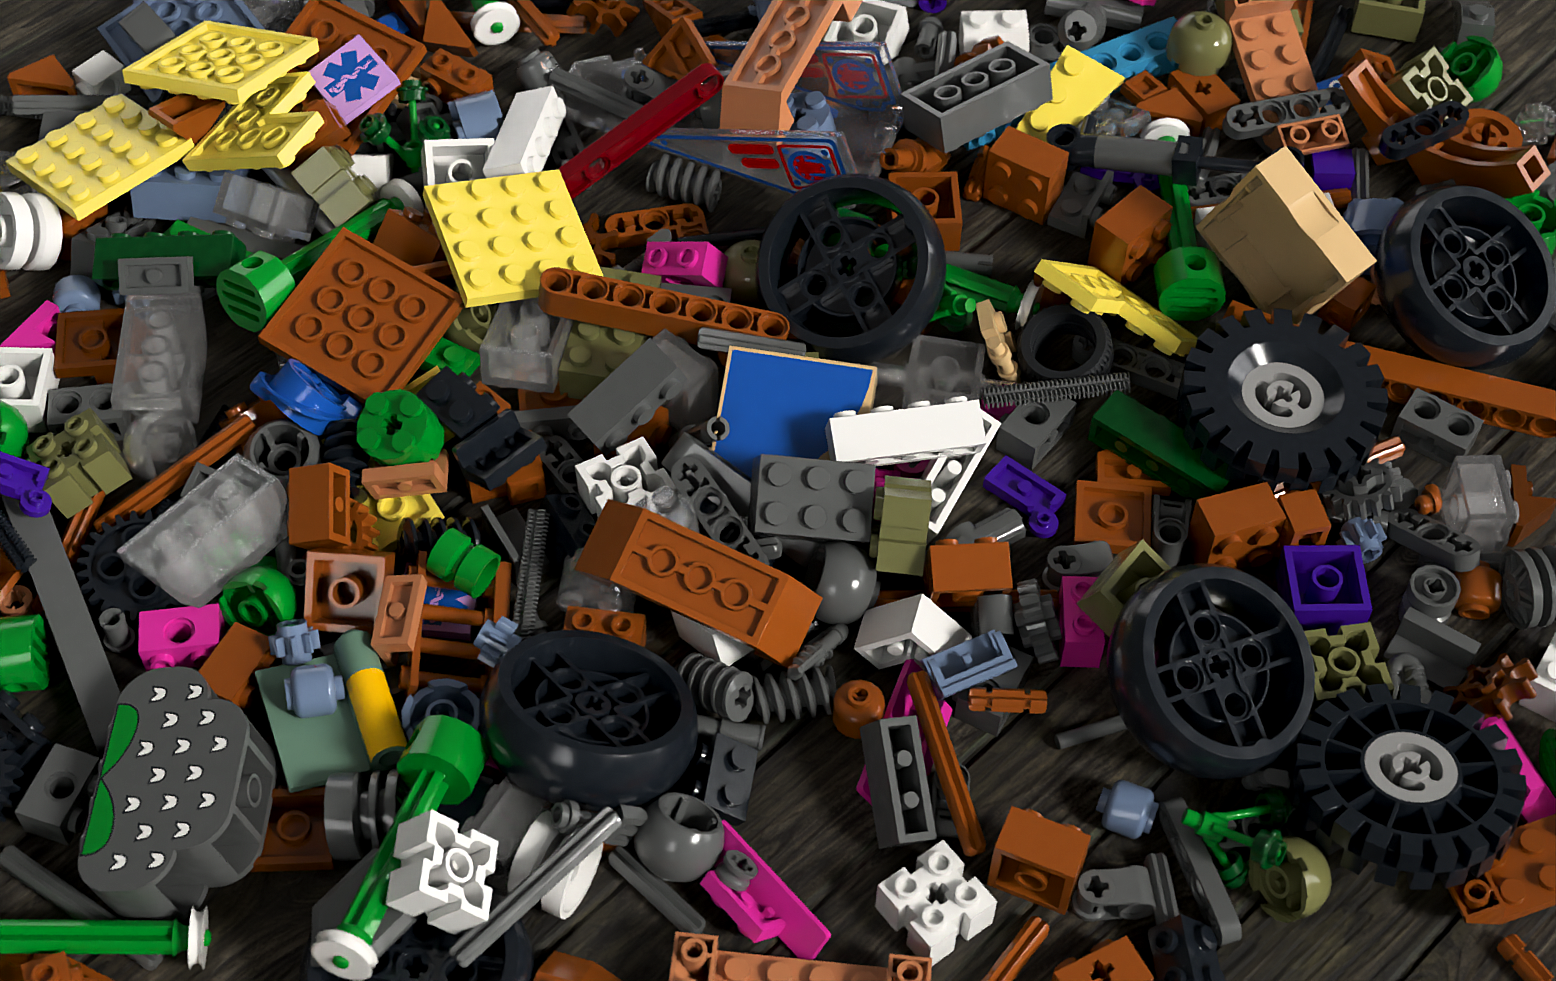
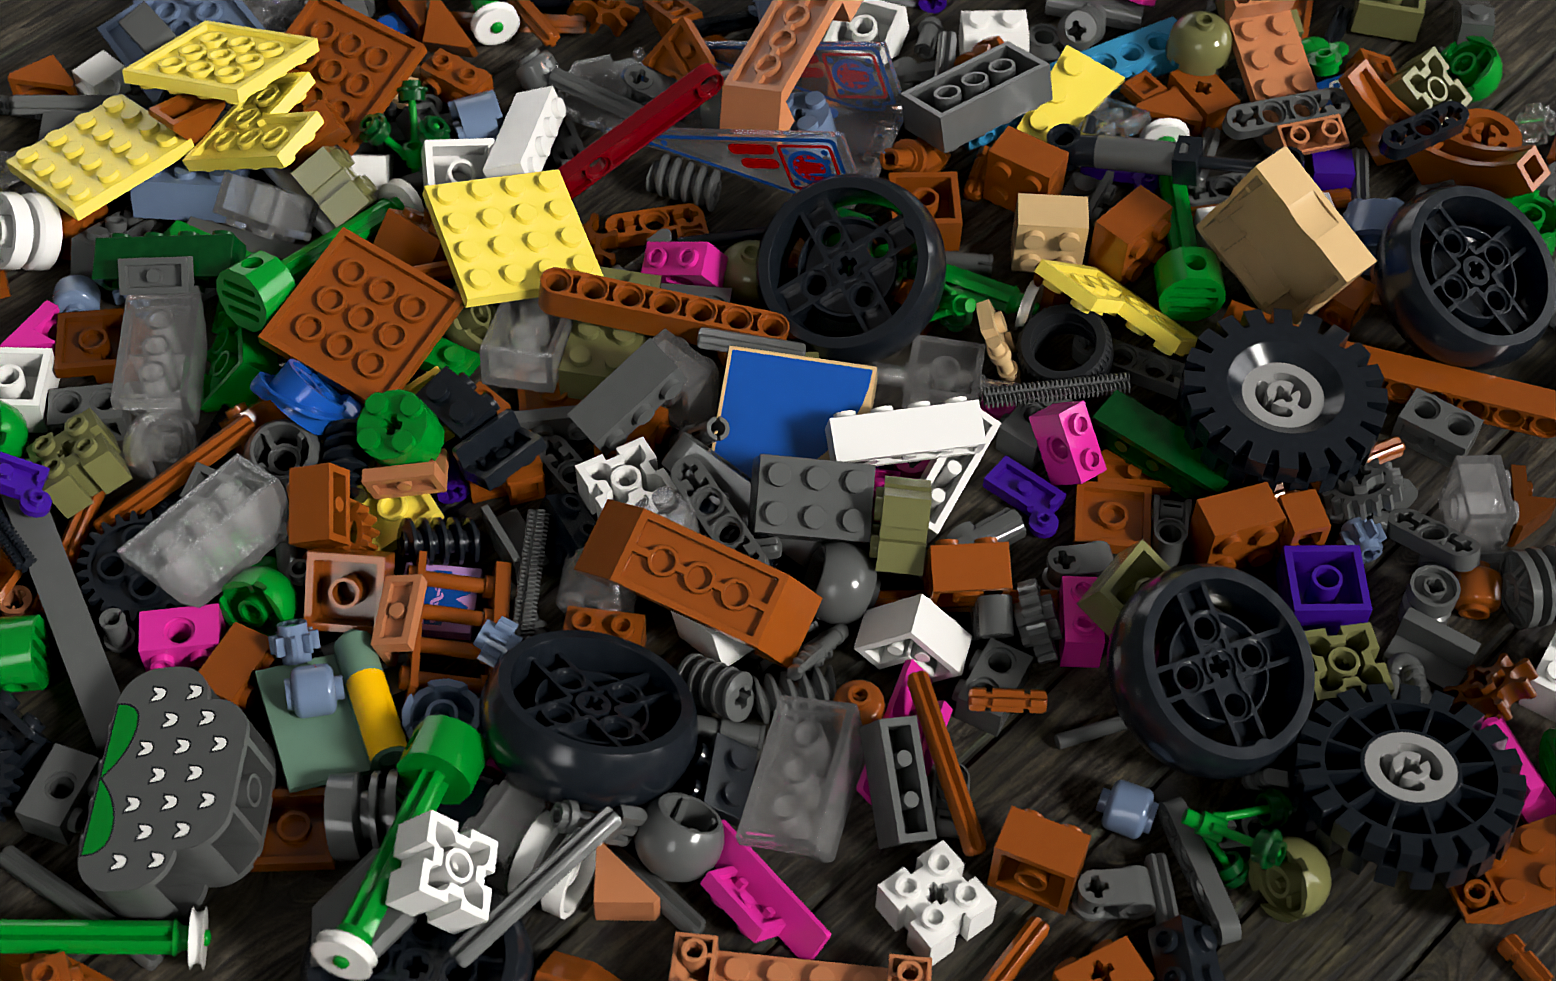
lavender tile [309,34,401,125] -> none
green wheel [426,528,501,599] -> none
dark grey bush [715,850,758,891] -> none
sand blue hinge [921,630,1017,701] -> none
dark orange arm [1415,484,1442,515] -> none
none -> green wedge [199,299,279,412]
none -> dark purple bush [437,454,470,504]
none -> nougat slope [594,843,661,921]
none -> clear windscreen [736,695,864,863]
none -> tan brick [1011,193,1089,273]
none -> dark pink brick [1029,400,1107,485]
none -> green plate [1301,37,1349,77]

